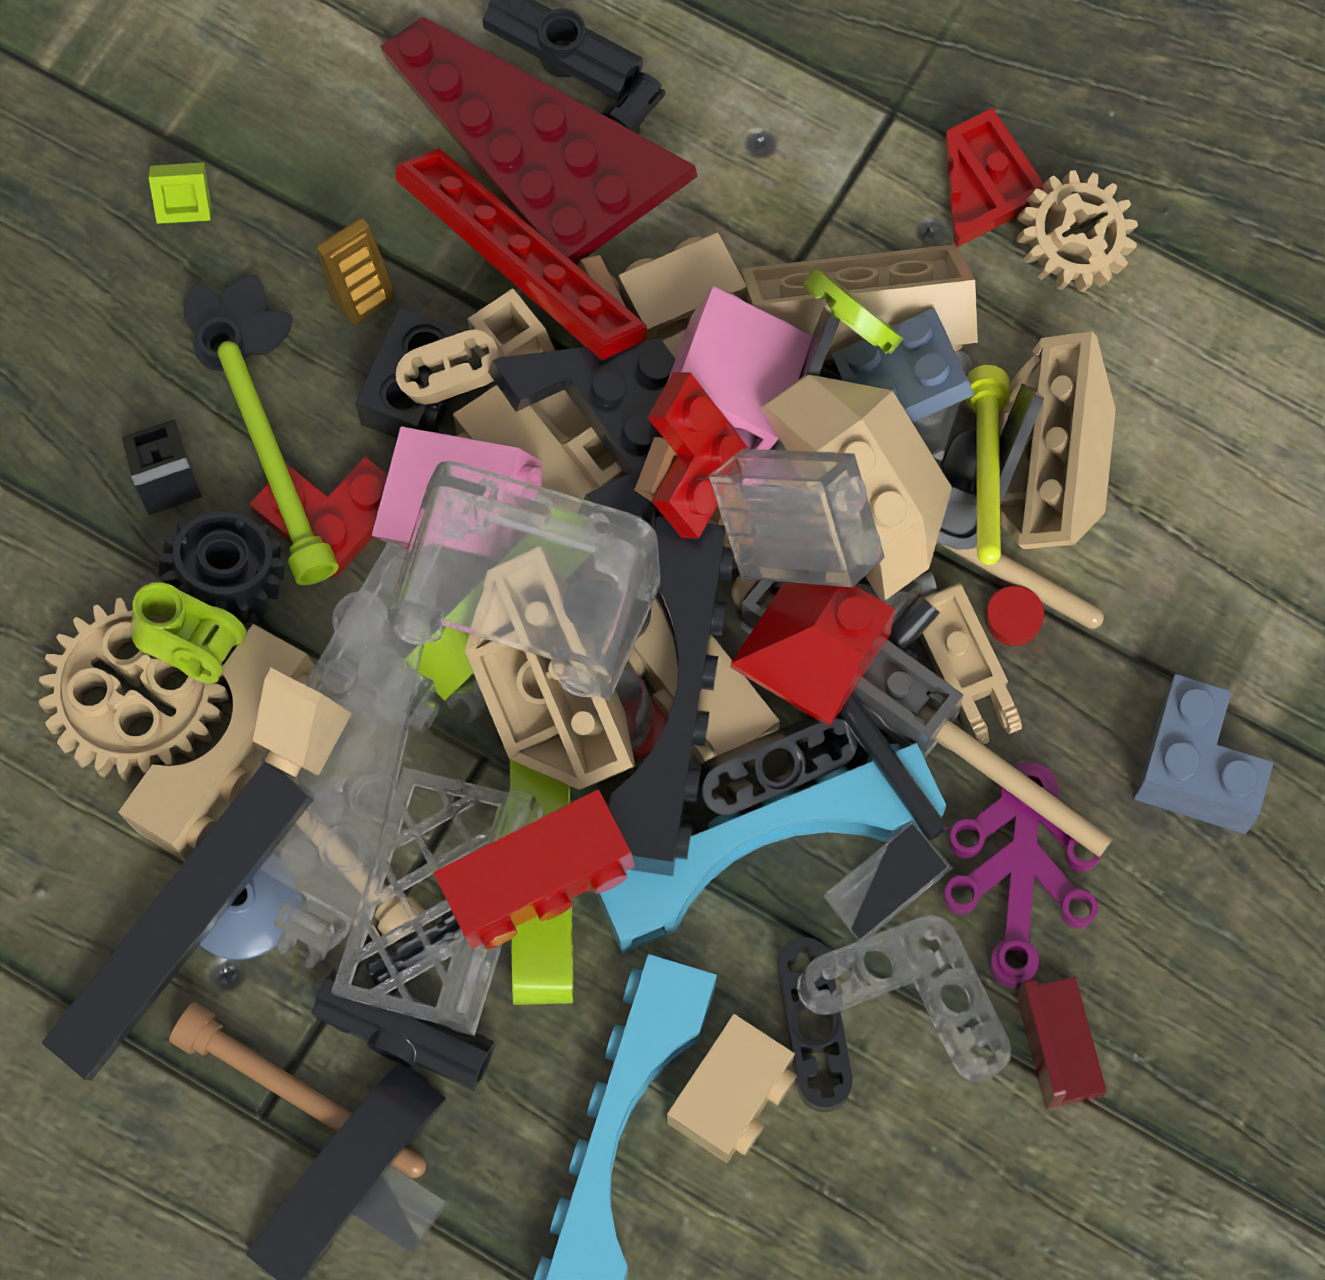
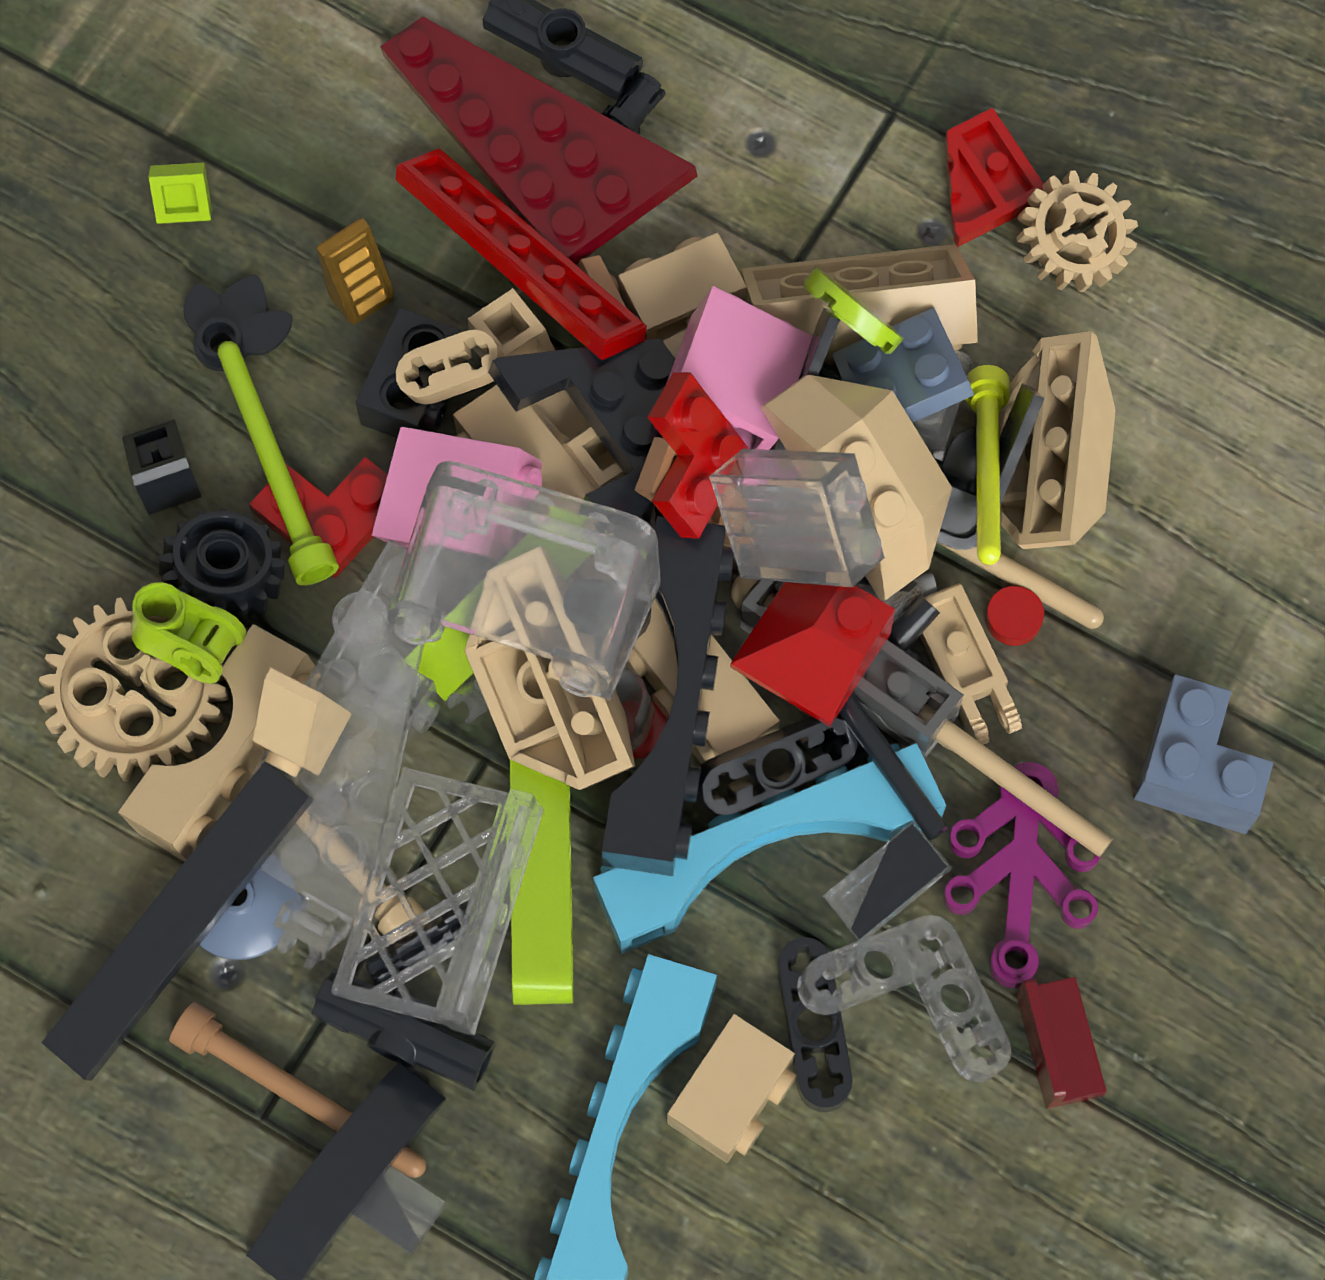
red brick [433,789,635,949] -> none

